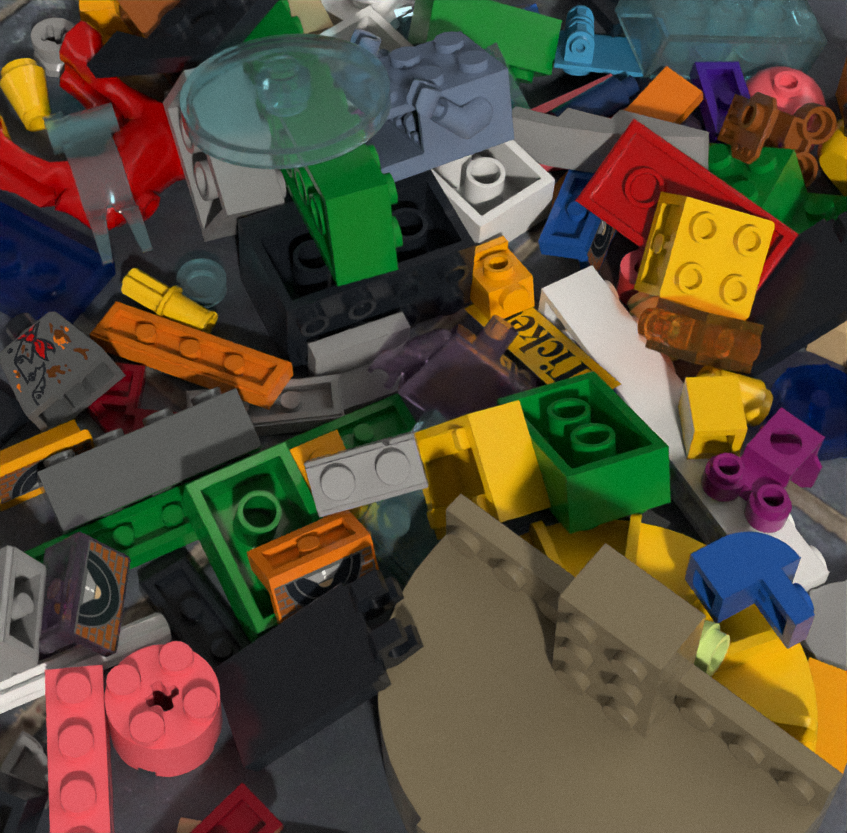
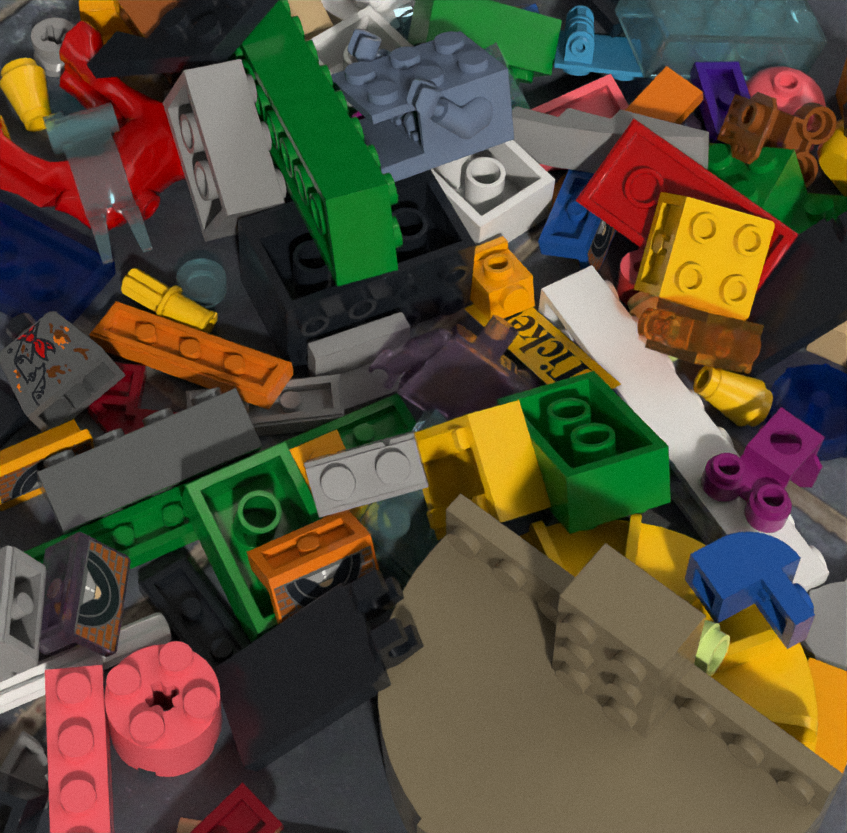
clear light blue dish [180,34,391,169] -> none
dark blue cylinder [547,75,639,118] -> none
yellow brick [678,373,748,460] -> none

